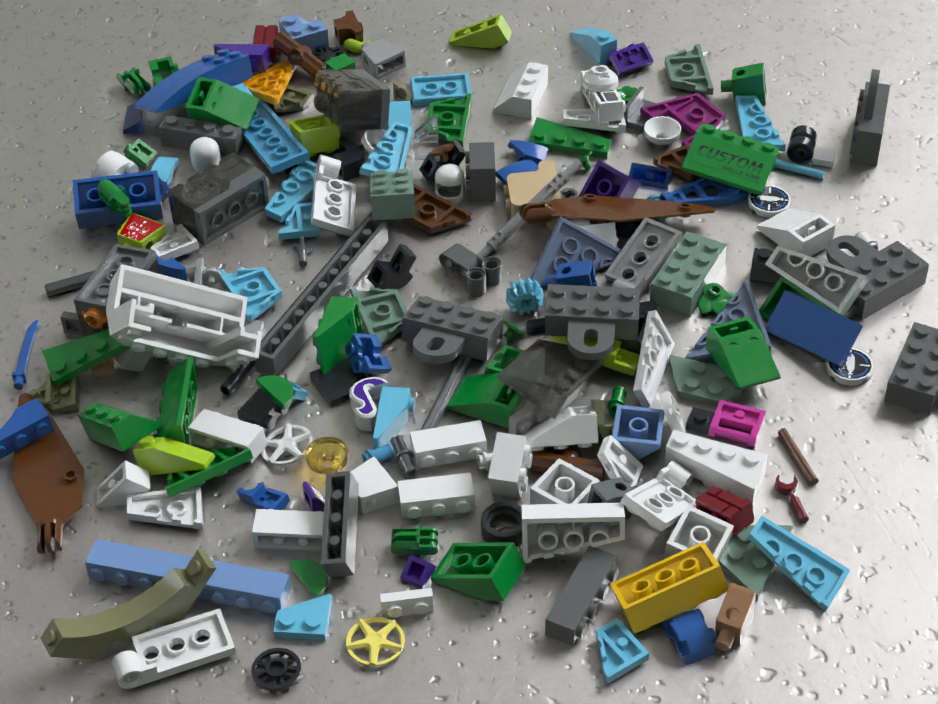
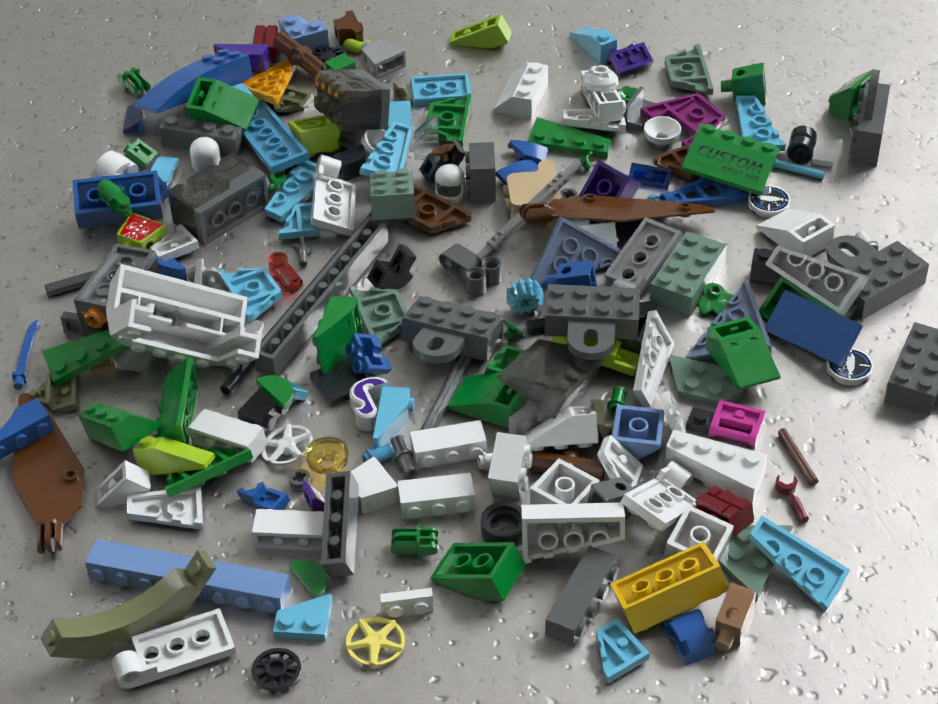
green cylinder [148,56,179,87] -> none
dark purple slope [400,555,437,588] -> none
none -> green plant [267,173,287,194]
none -> clear red piece [268,252,303,294]
none -> dark grey bush [288,469,312,492]
none -> green slope [828,70,872,121]

